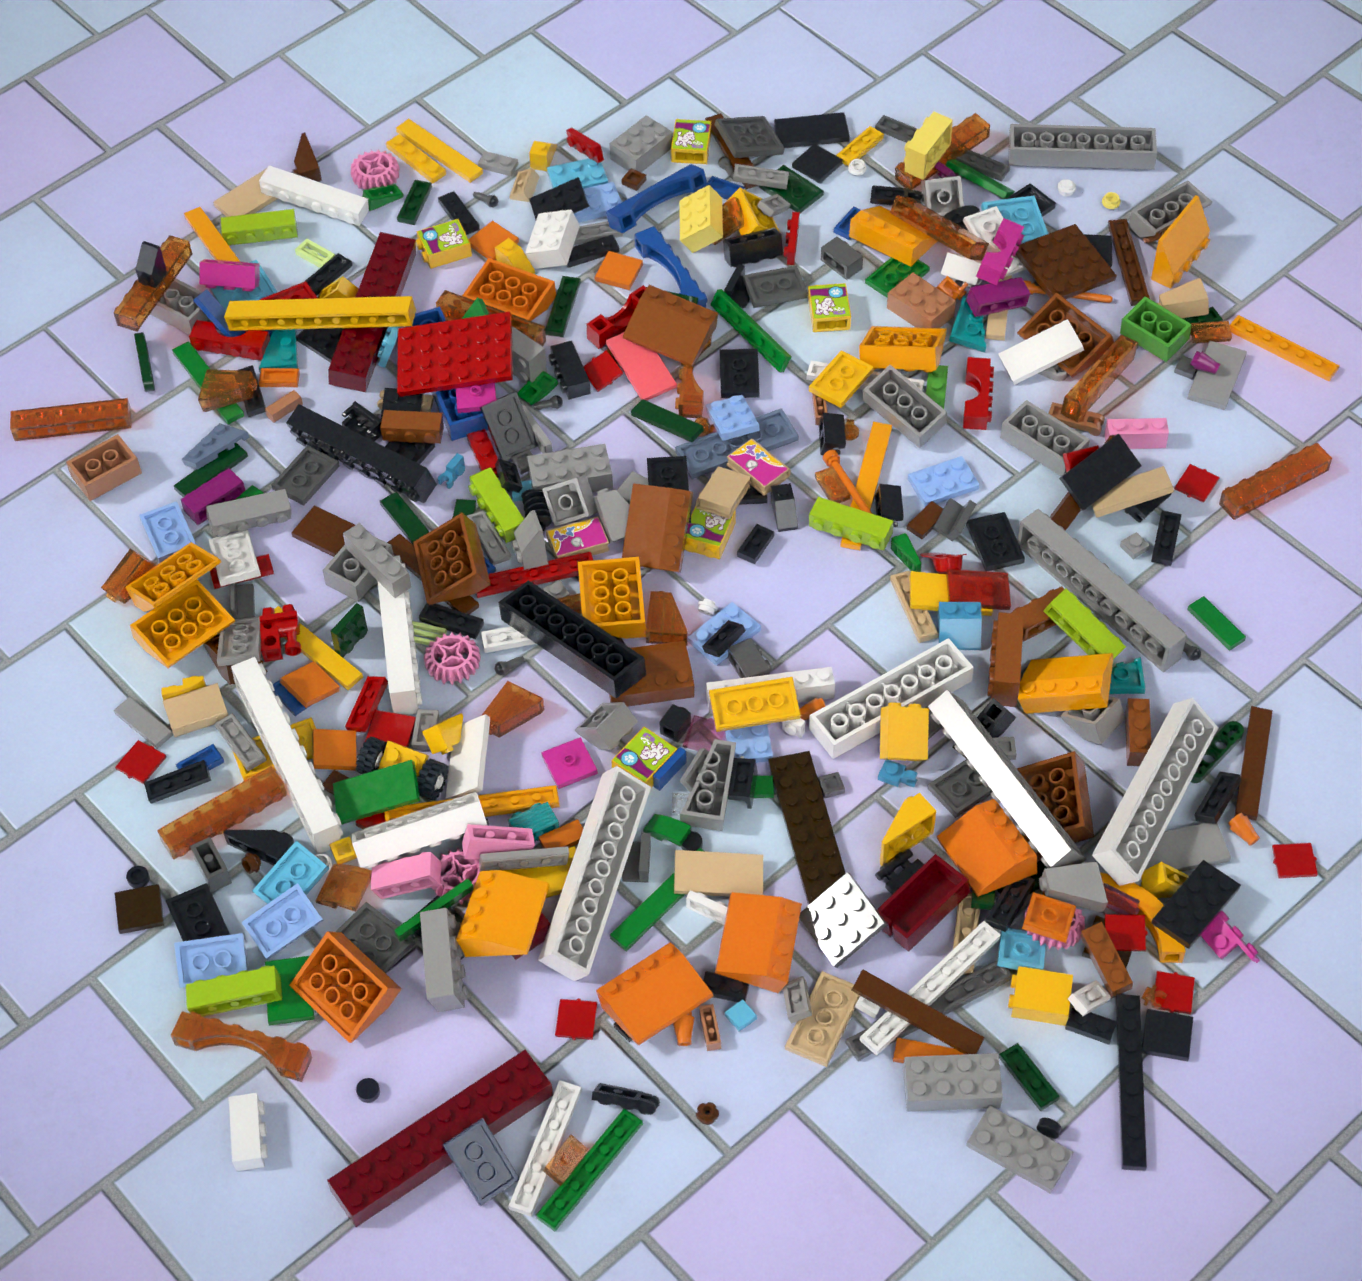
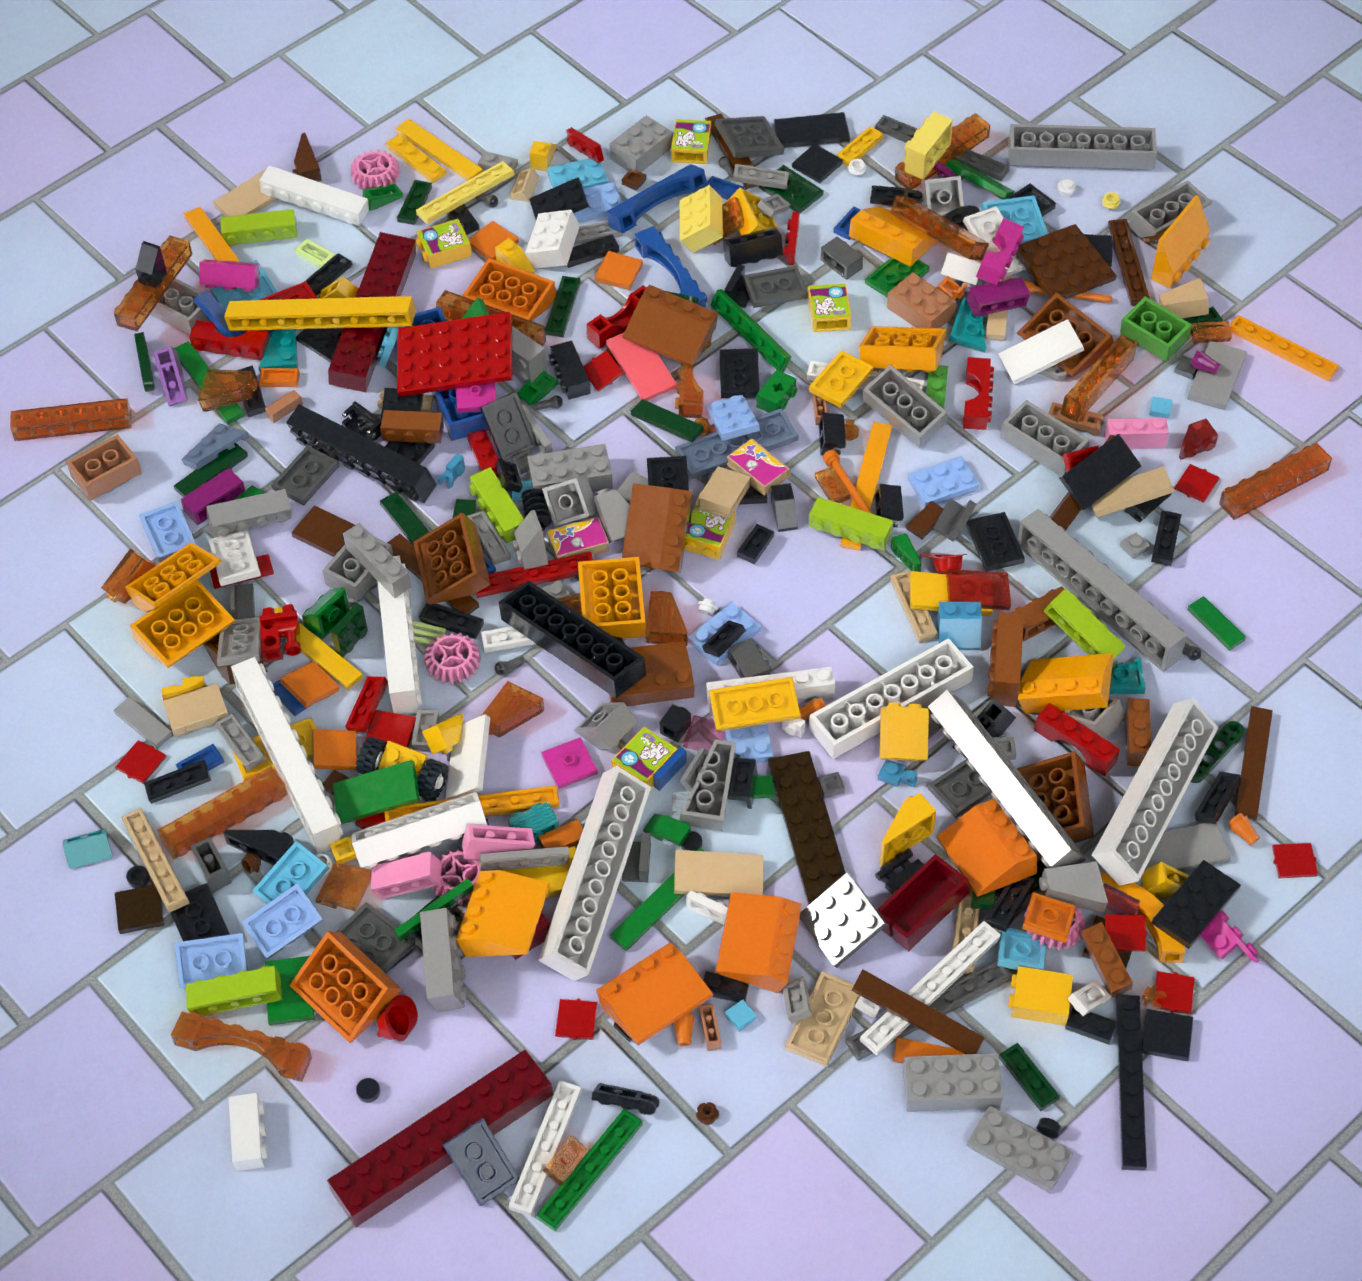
none -> teal panel [62,829,112,869]
none -> tan tile [121,808,189,913]
none -> medium lavender slope [153,346,187,406]
none -> green slope [302,587,350,640]
none -> red piece [377,994,418,1042]
none -> light yellow tile [416,161,514,224]
none -> green brick [756,369,798,413]
none -> red arch [1034,703,1120,776]
none -> medium azure tile [1149,396,1172,419]
none -> clear red slope [1179,418,1218,460]

